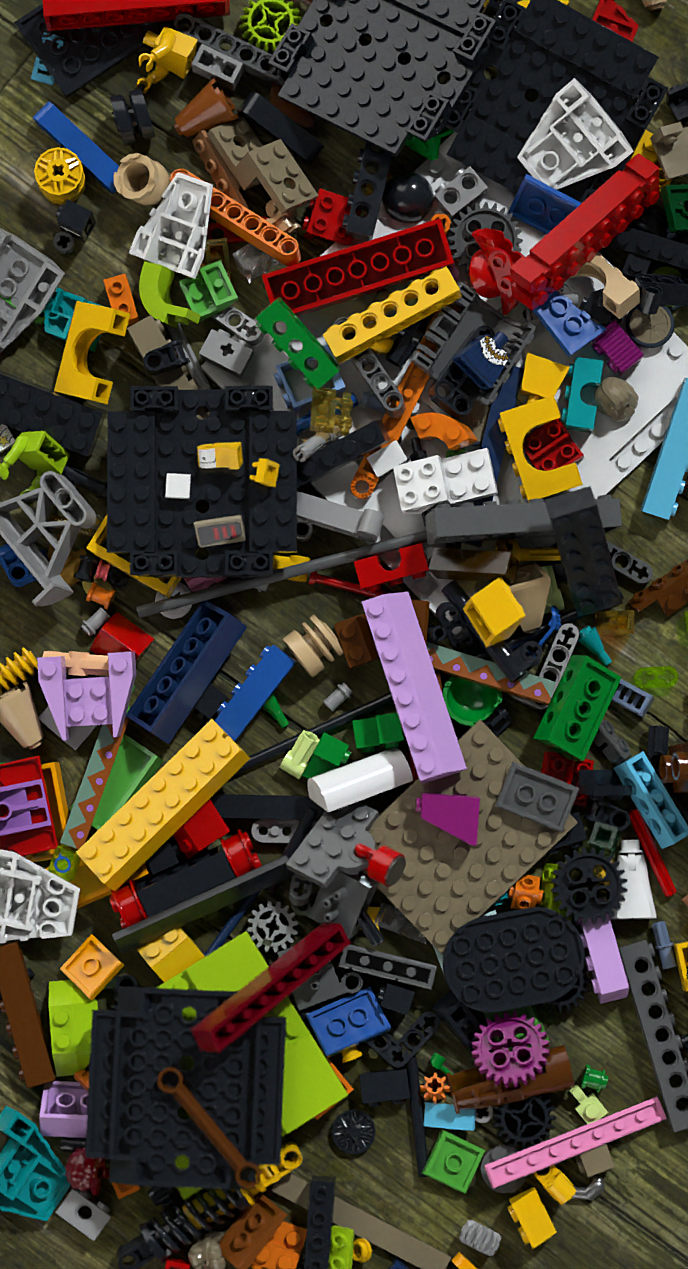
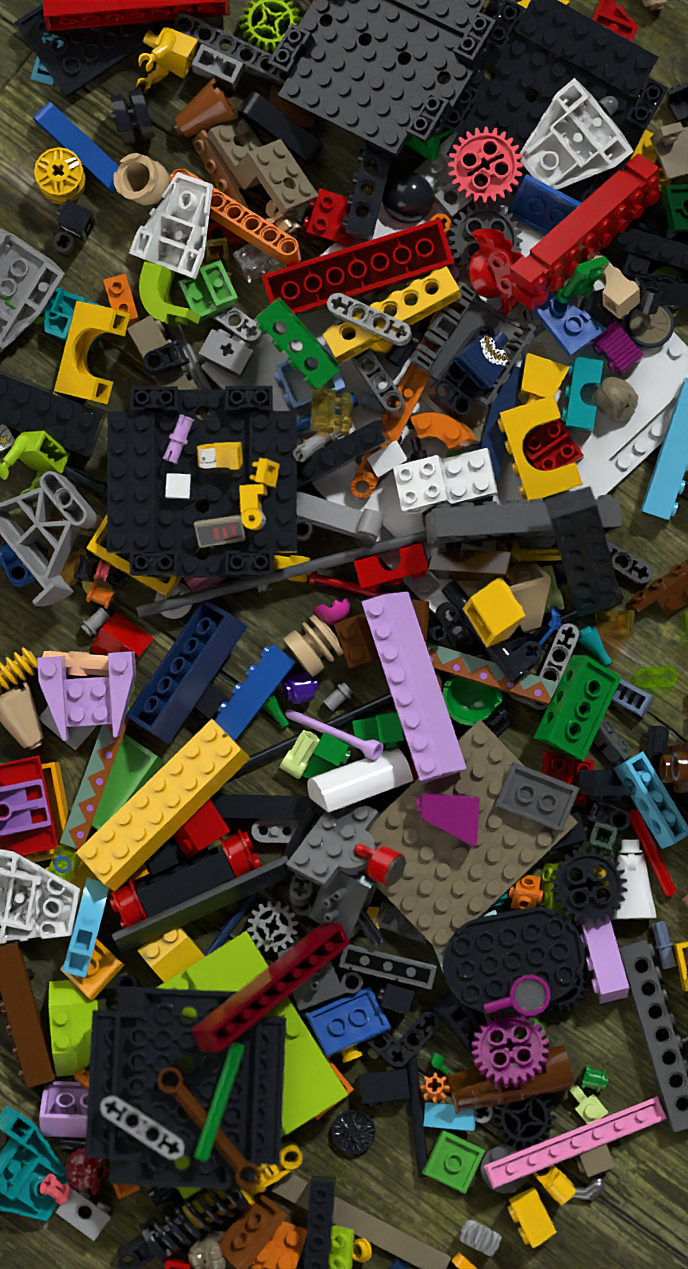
none -> coral bush [40,1174,72,1205]
none -> medium azure slope [62,878,109,978]
none -> light grey beam [101,1096,184,1159]
none -> lavender pin [163,414,194,464]
none -> green axle [195,1042,244,1162]
none -> yellow leg [240,484,267,531]
none -> dark purple head [282,672,318,704]
none -> lavender piece [285,709,383,761]
none -> dark pink hair [312,598,350,626]
none -> light grey beam [327,293,412,346]
none -> coral gear [448,127,524,204]
none -> piece [484,975,551,1016]
none -> green plate [556,256,610,303]
none -> dark grey hinge [598,96,618,117]

